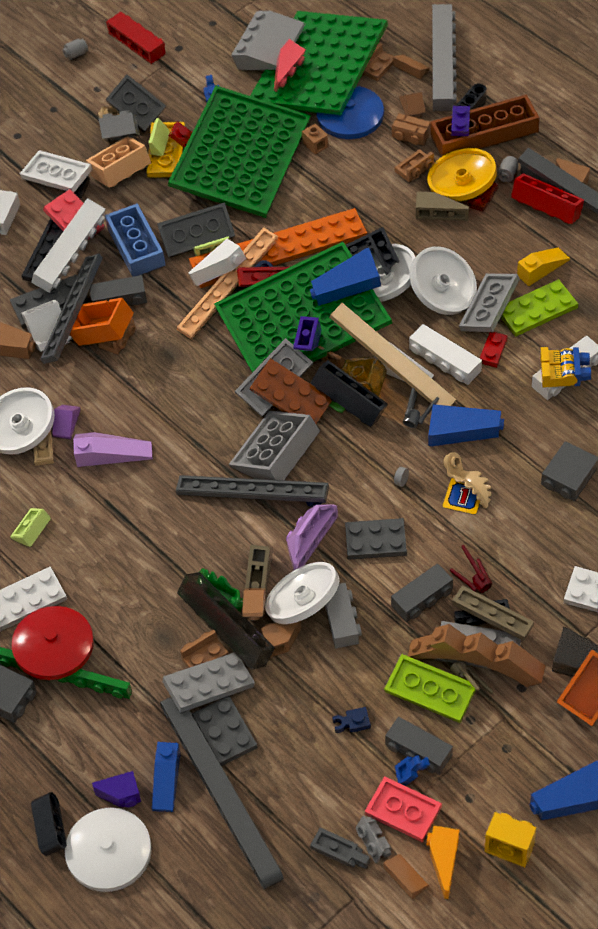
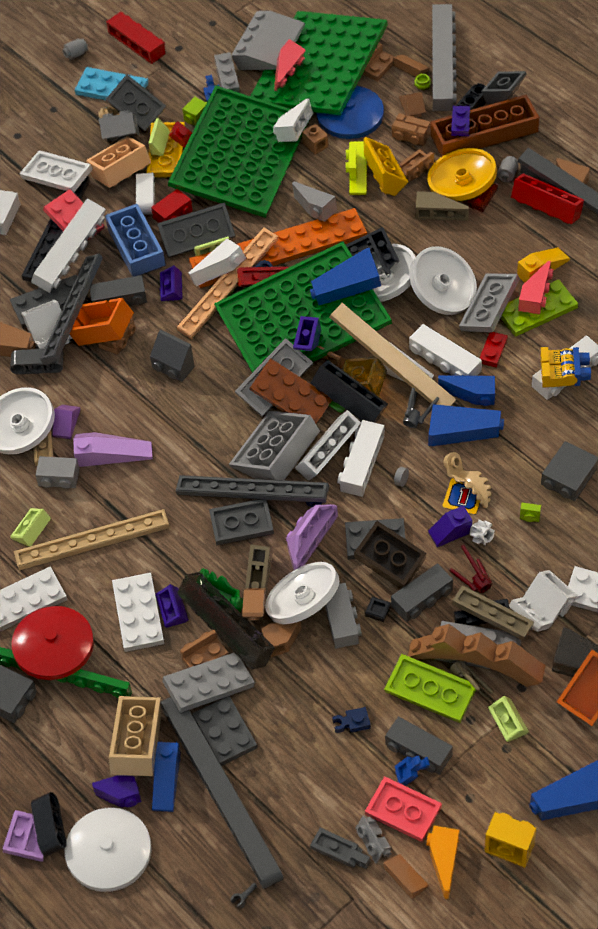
none -> lavender wing [2,810,44,862]
none -> dark grey beam [10,349,64,374]
none -> tan tile [14,509,170,571]
none -> light grey brick [35,456,79,488]
none -> medium azure plate [75,67,148,100]
none -> tan brick [109,696,162,776]
none -> white plate [112,573,164,652]
none -> white beam [136,173,155,215]
none -> dark grey slope [150,330,195,382]
none -> red brick [151,189,193,223]
none -> dark purple slope [155,584,189,628]
none -> dark purple slope [160,266,183,301]
none -> lime brick [182,97,207,126]
none -> dark grey plate [209,499,274,545]
none -> light grey brick [214,52,240,93]
none -> dark grey hand [231,883,257,909]
none -> white slope [273,99,313,142]
none -> light grey slope [292,181,337,222]
none -> white brick [295,410,361,481]
none -> white brick [338,420,385,497]
none -> neon yellow bracket [346,141,367,195]
none -> dark brown brick [354,521,427,589]
none -> yellow slope [364,137,408,196]
none -> black tile [365,596,391,622]
none -> lime plate [414,74,431,89]
none -> dark purple slope [428,505,473,548]
none -> blue slope [438,375,495,406]
none -> white gear [470,520,495,545]
none -> dark grey slope [482,71,527,105]
none -> yellowish green slope [488,696,529,742]
none -> white piece [509,570,578,632]
none -> coral slope [518,261,553,314]
none -> lime plate [520,502,541,522]

